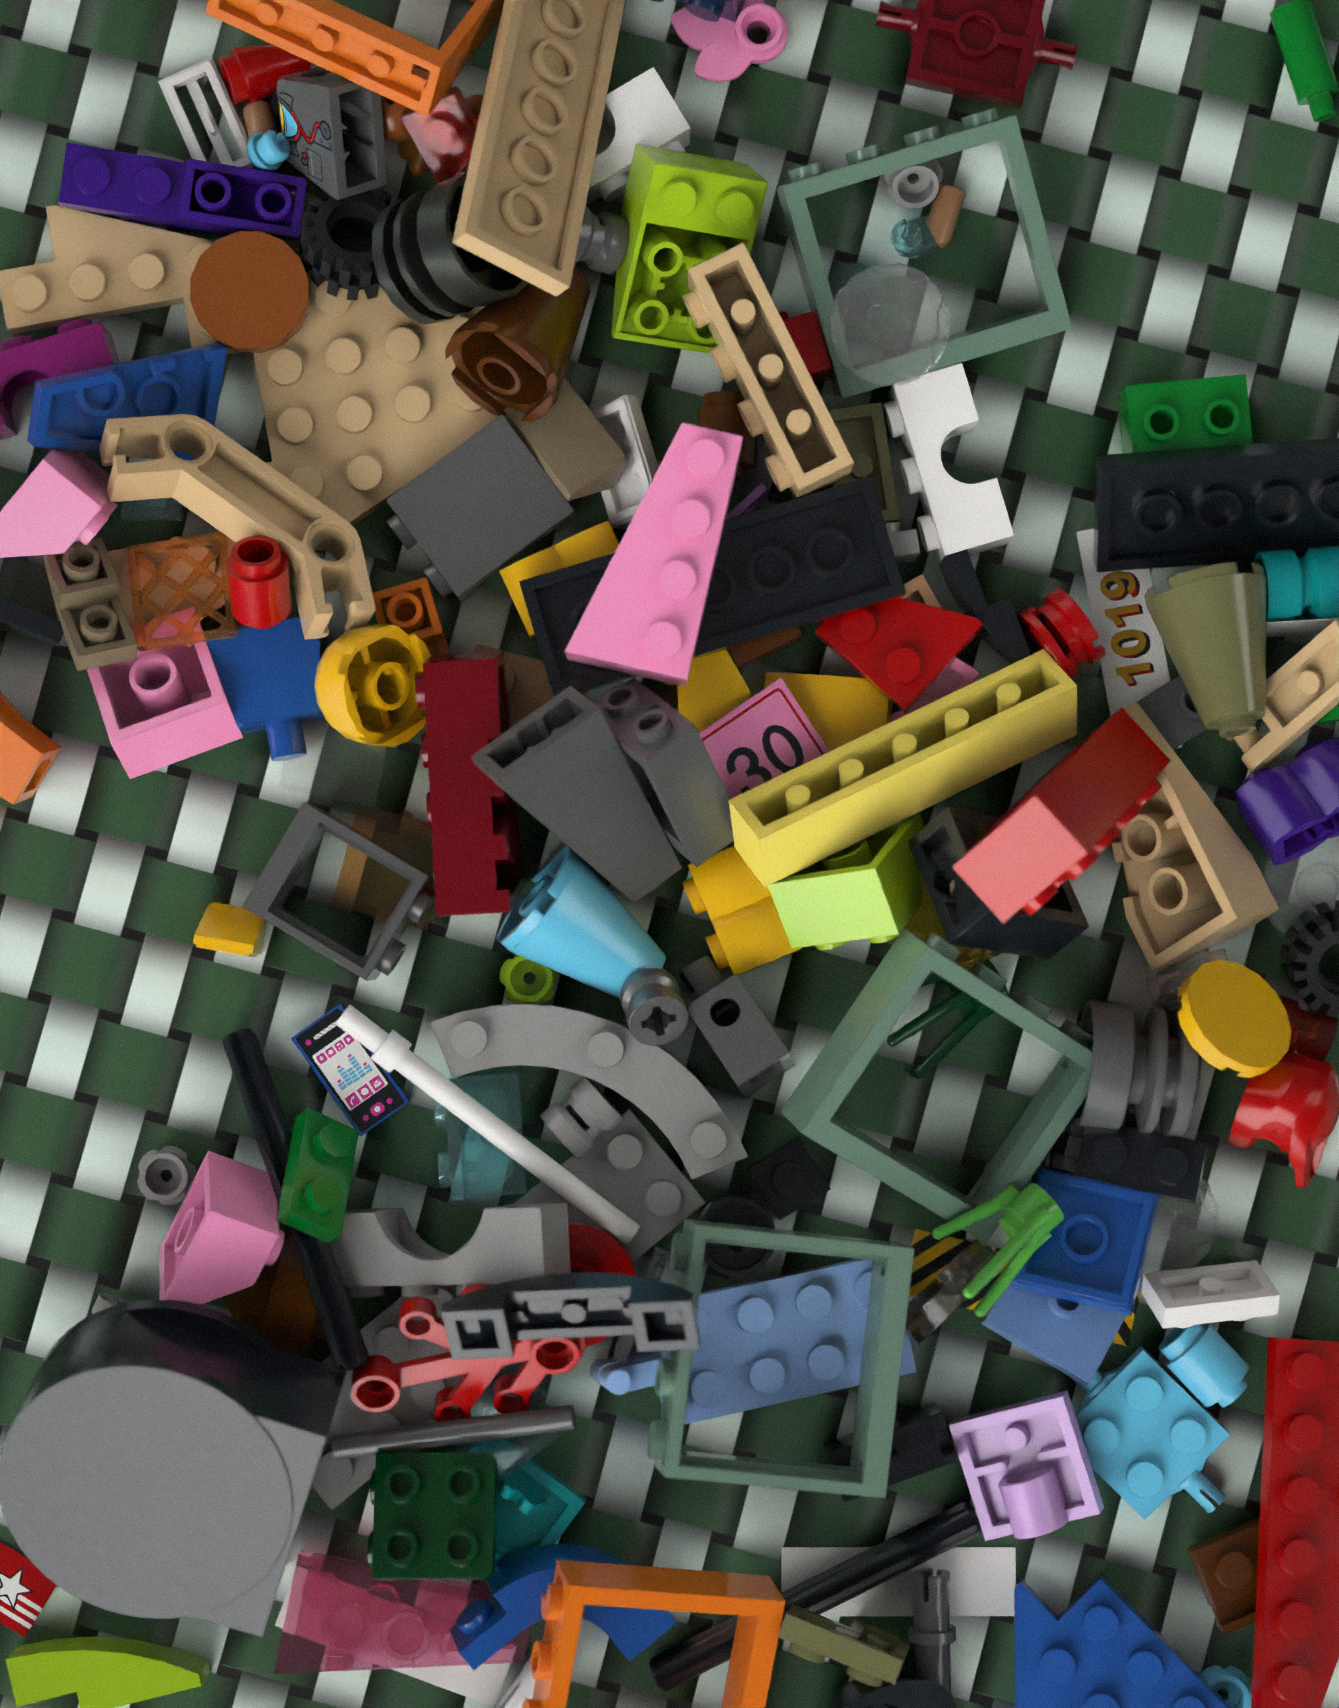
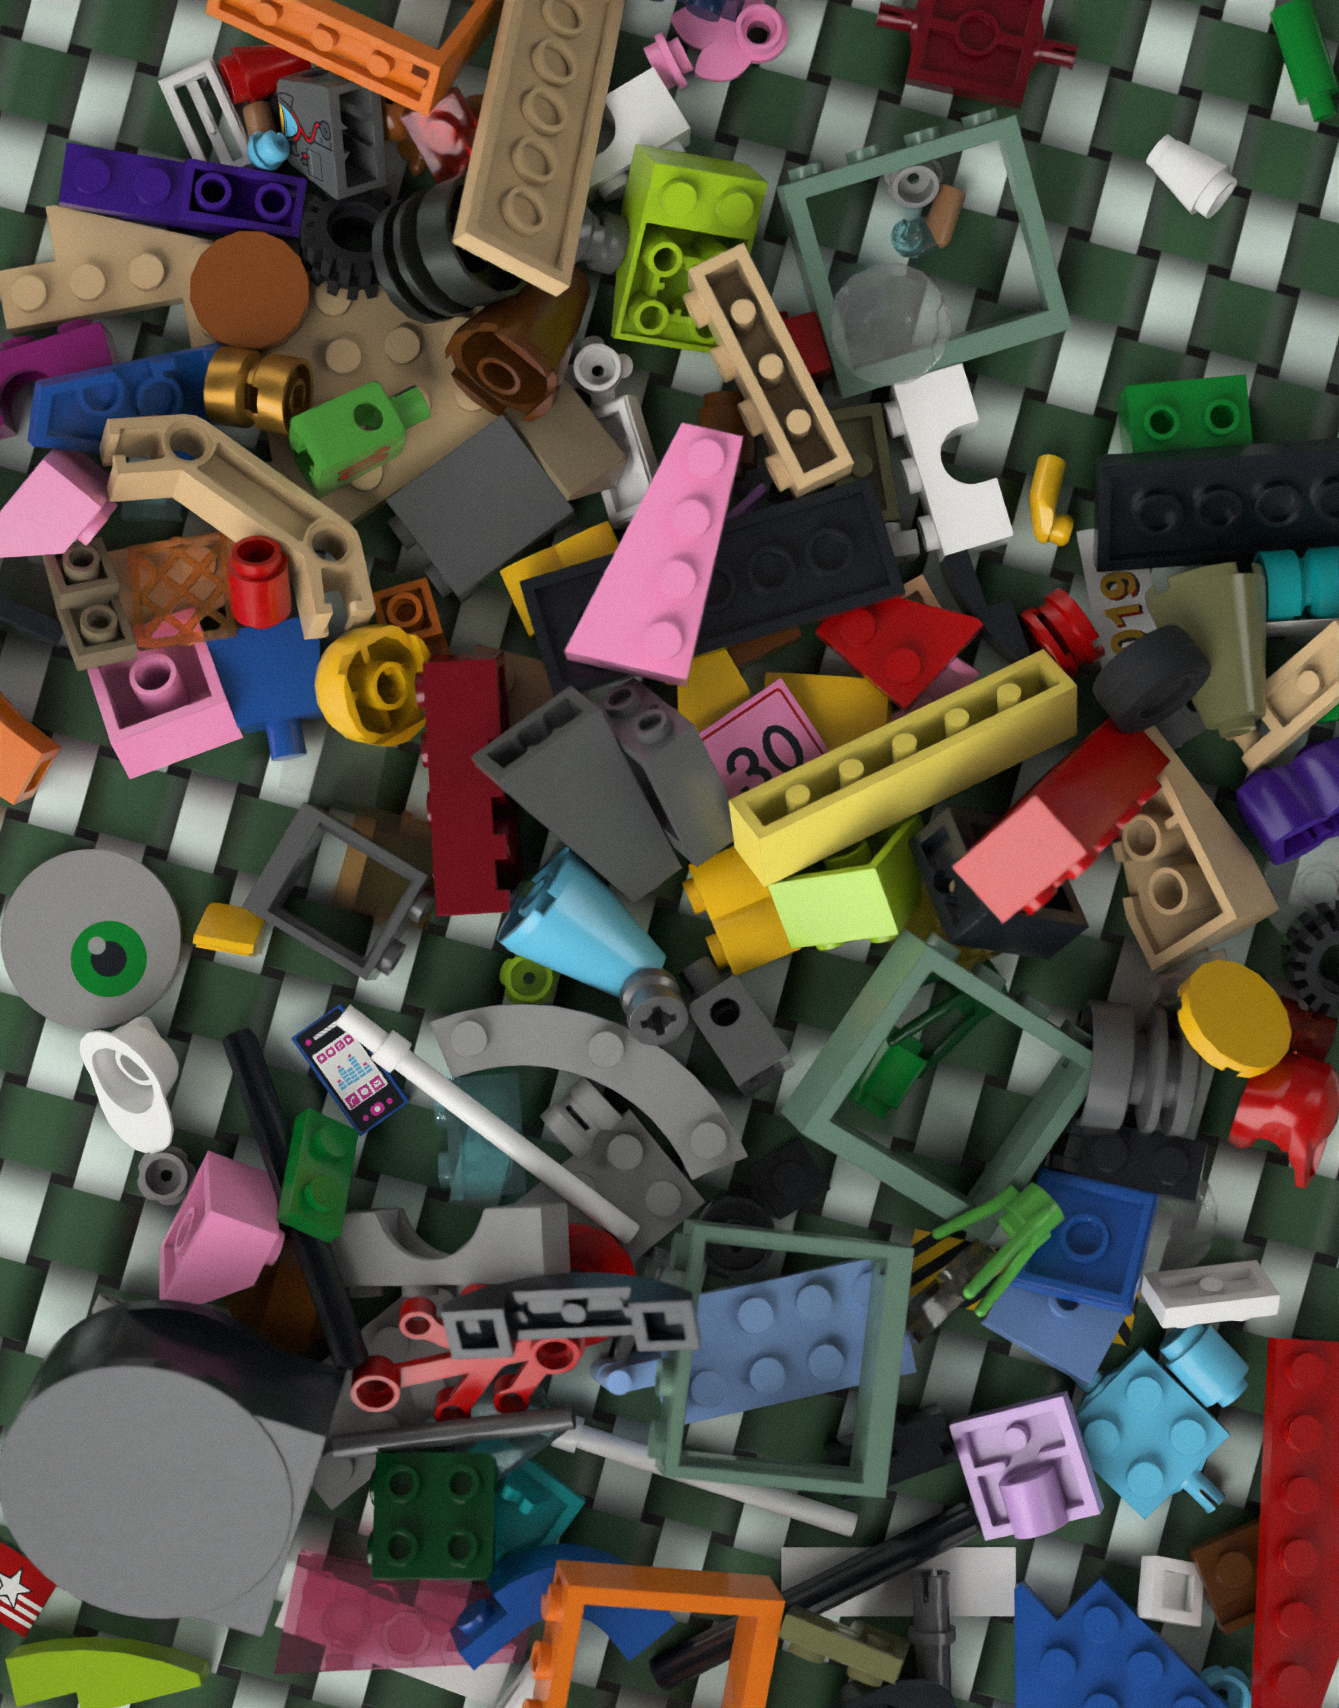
none -> light grey tile [1,849,183,1029]
none -> white piece [80,1016,179,1154]
none -> pearl gold wheel [204,346,314,435]
none -> bright green torso [288,381,431,500]
none -> white bar [527,1407,858,1538]
none -> white plate [564,336,633,407]
none -> bright pink plate [643,31,694,90]
none -> green brick [847,1025,928,1119]
none -> yellow arm [1028,454,1074,546]
none -> black tyre [1093,625,1211,733]
none -> white plate [1137,1555,1204,1627]
none -> white cone [1146,134,1237,219]

